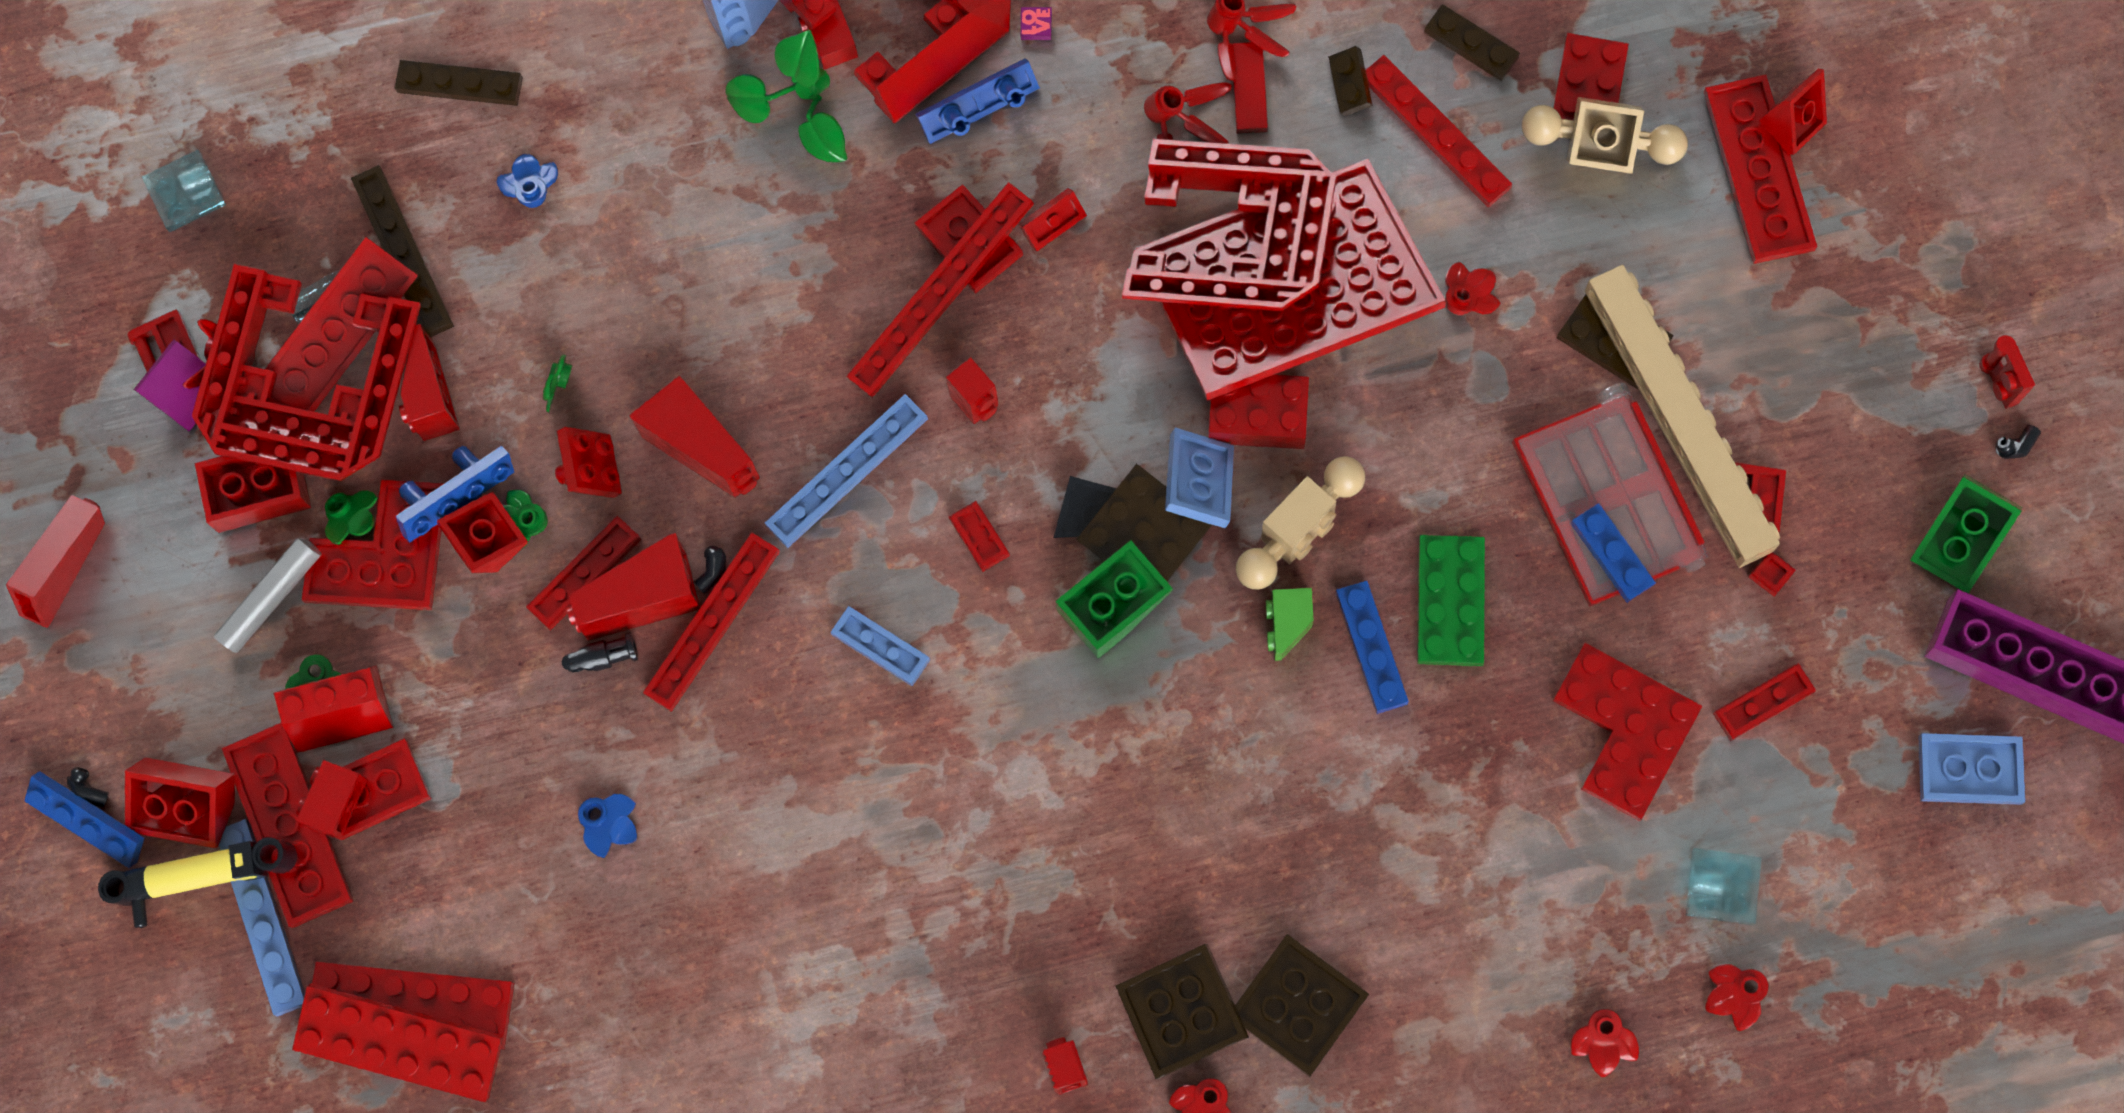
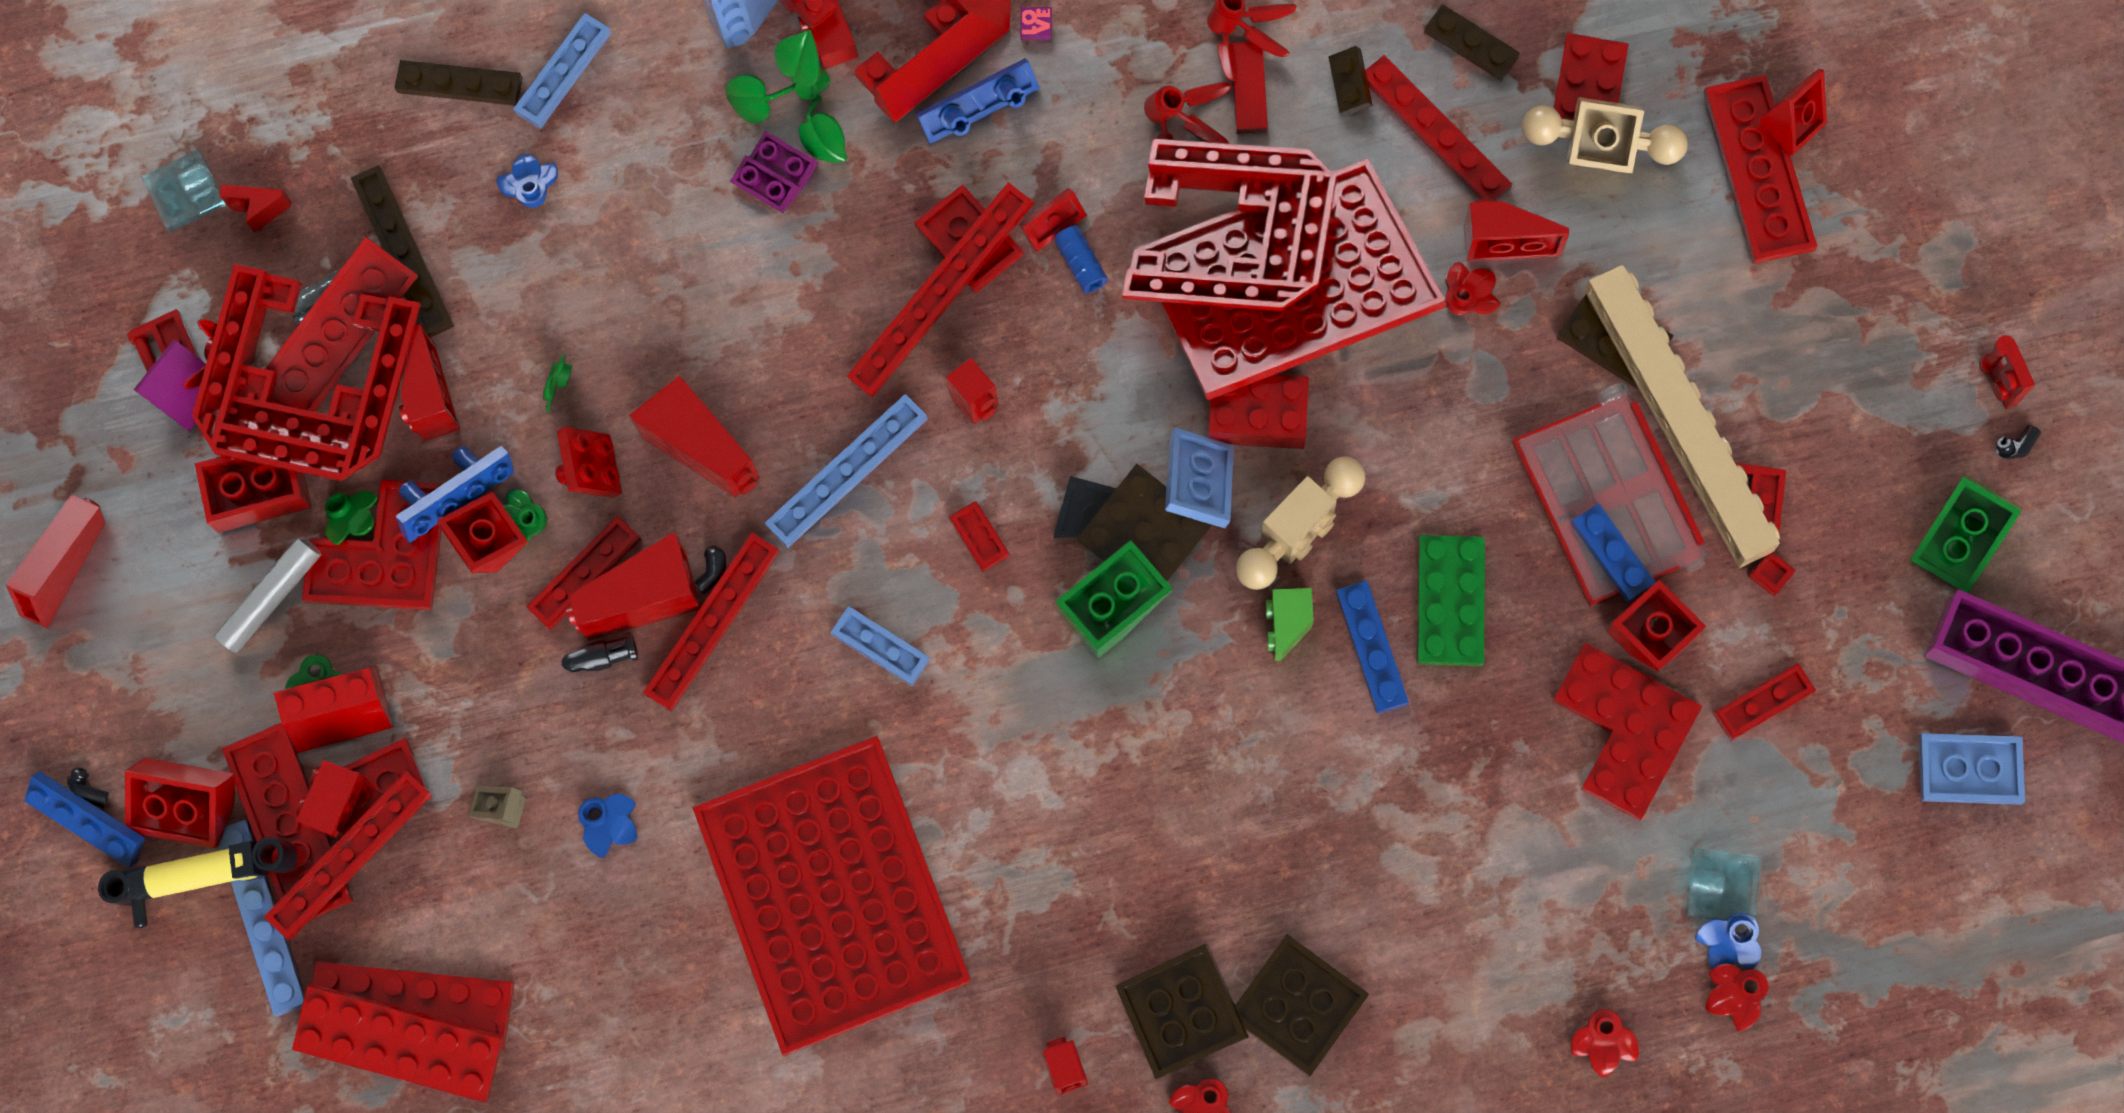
none -> red slope [219,184,291,232]
none -> red plate [264,771,432,941]
none -> dark tan slope [468,785,526,828]
none -> medium blue plate [513,13,612,129]
none -> red plate [692,735,972,1056]
none -> magenta slope [730,131,819,213]
none -> blue axle [1054,225,1108,294]
none -> red slope [1464,198,1569,261]
none -> red slope [1607,579,1706,672]
none -> blue plate [1695,913,1761,969]

